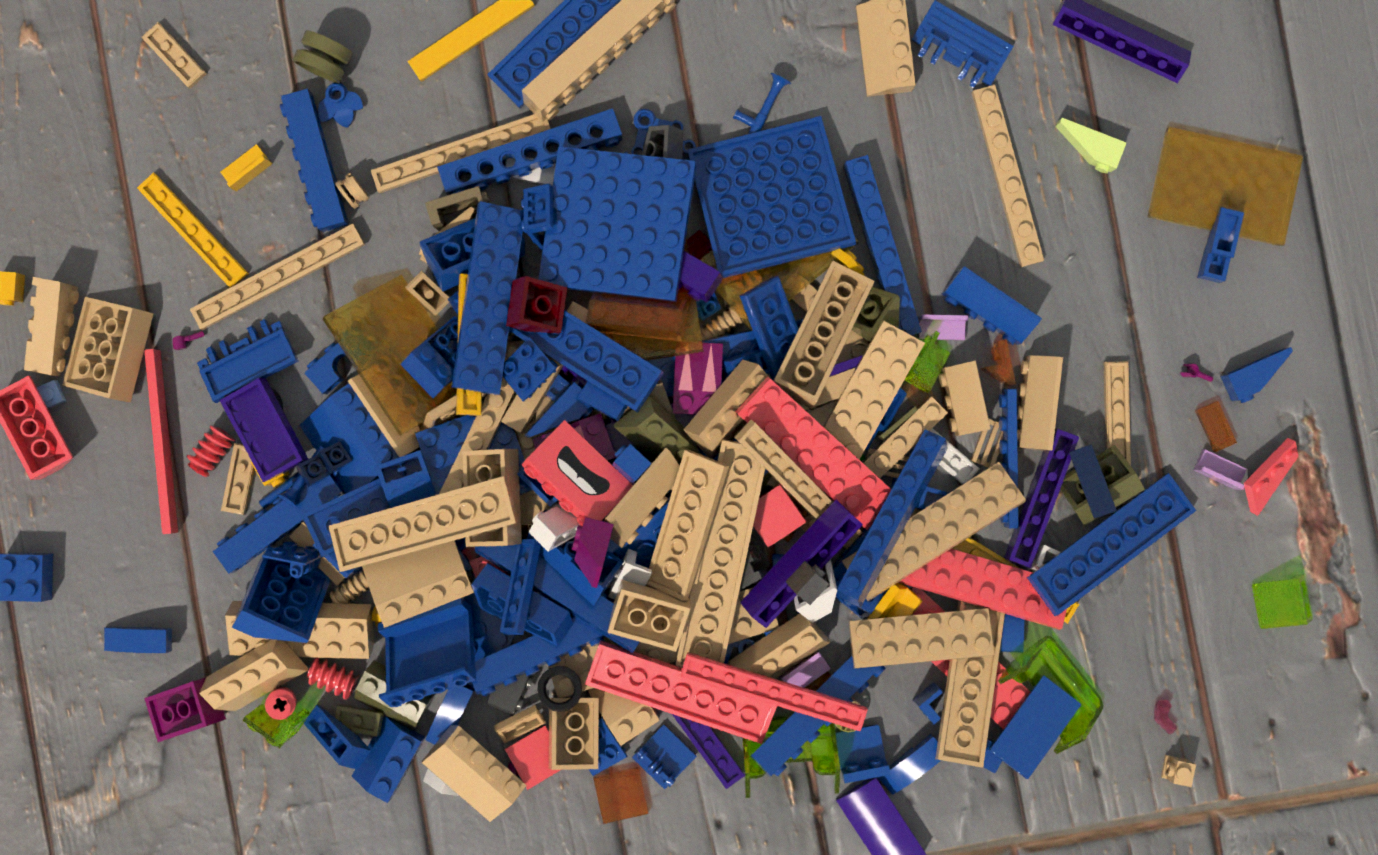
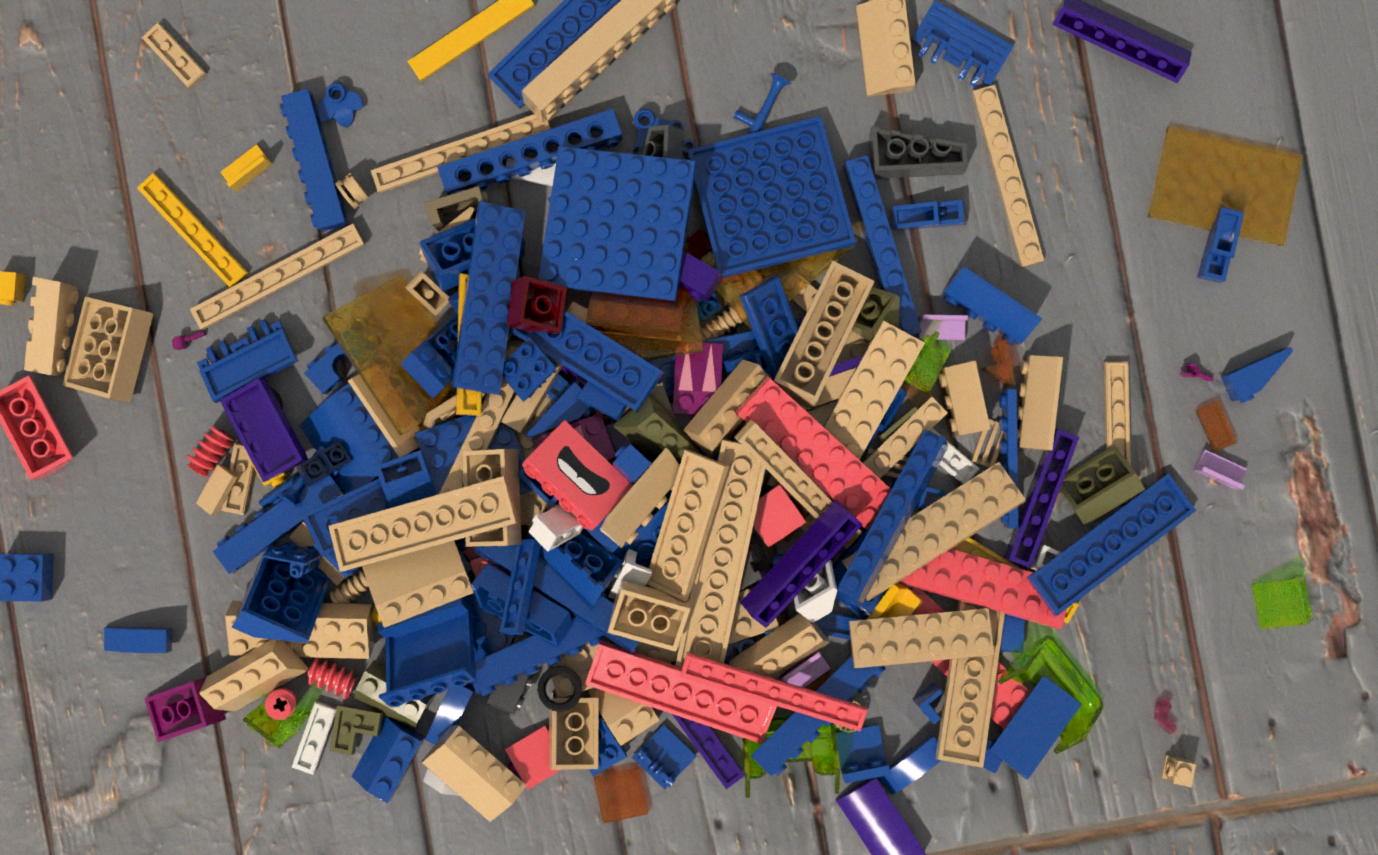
light blue plate [37,380,66,409] -> none
coral tile [145,349,178,534] -> none
olive wheel [292,30,353,83] -> none
blue slope [304,705,371,770] -> none
tan tile [494,705,546,743] -> none
blue bracket [521,184,554,250] -> none
magenta slope [572,517,614,588] -> none
flat silver brick [786,561,830,605] -> none
yellow plate [831,249,866,277] -> none
yellowish green slope [1055,118,1127,173] -> none
dark blue tile [1069,444,1117,519] -> none
coral wing [1244,438,1299,516] -> none
none -> tan tile [196,464,238,516]
none -> white tile [292,701,336,775]
none -> blue tile [815,612,862,640]
none -> dark grey wedge [869,126,968,179]
none -> blue slope [892,199,966,230]

